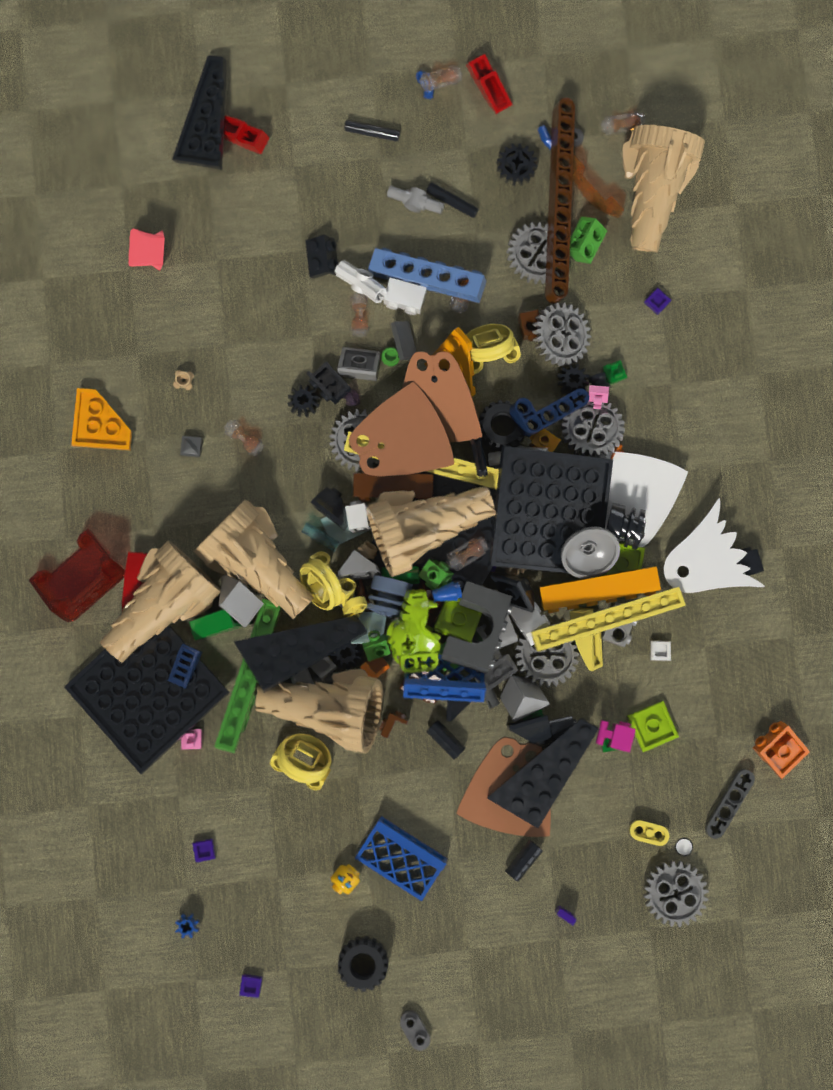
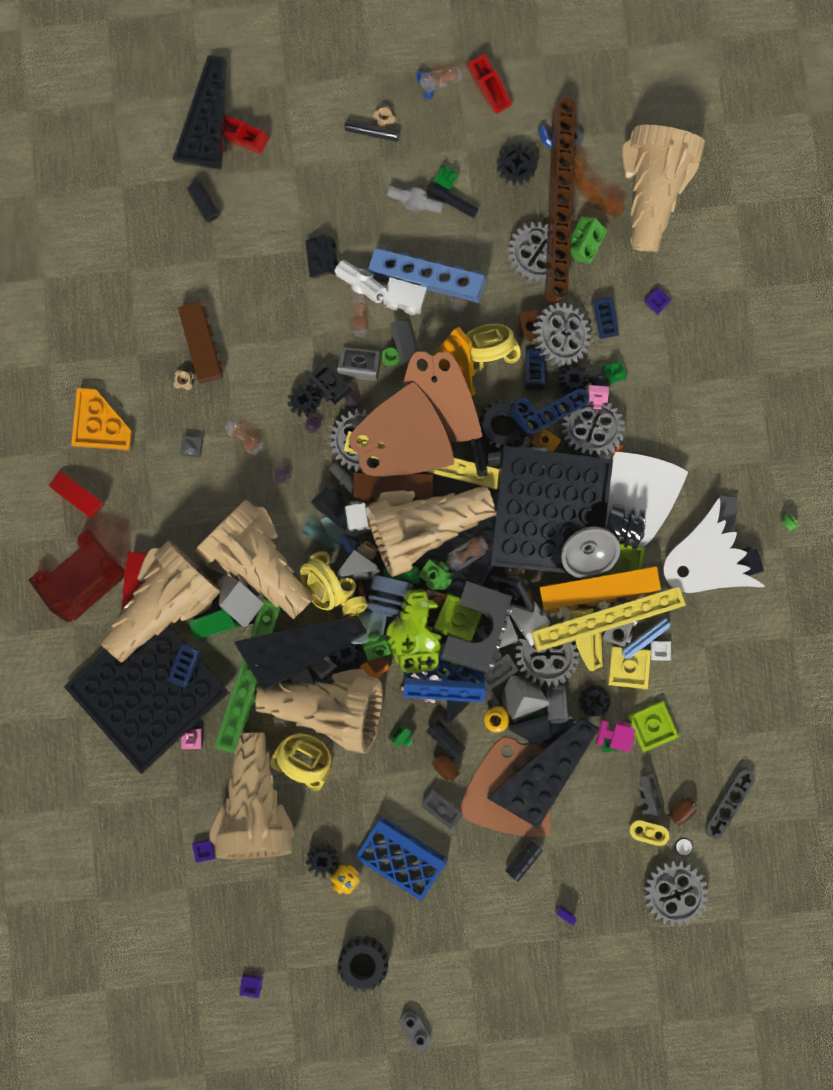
coral piece [128,228,166,271] -> none
blue gear [175,913,200,939] -> none
reddish brown bracket [379,711,409,738] -> none
blue cone [431,581,462,602] -> none
clear piece [601,111,645,136] -> none
orange plate [753,721,810,779] -> none
none -> red slope [49,471,105,519]
none -> reddish brown brick [178,301,224,384]
none -> black axle [187,181,220,223]
none -> tan cone [210,732,294,859]
none -> hinge [275,468,291,484]
none -> hinge [304,416,321,433]
none -> black gear [306,843,340,878]
none -> dark grey pin [329,462,356,498]
none -> dark blue slope [339,534,361,556]
none -> tan plate [373,106,395,127]
none -> green tile [388,723,414,748]
none -> flat silver plate [421,789,464,830]
none -> reddish brown brick [431,752,460,782]
none -> green tile [433,165,459,192]
none -> yellow head [484,706,511,733]
none -> dark blue slope [525,349,545,390]
none -> dark grey tile [546,684,568,724]
none -> black gear [579,685,611,717]
none -> dark blue slope [591,297,619,339]
none -> light yellow tile [608,646,651,689]
none -> light blue axle [621,618,671,659]
none -> flat silver plate [639,772,664,816]
none -> reddish brown brick [668,797,697,826]
none -> dark grey tile [717,495,738,534]
none -> bright green plate [780,514,798,531]

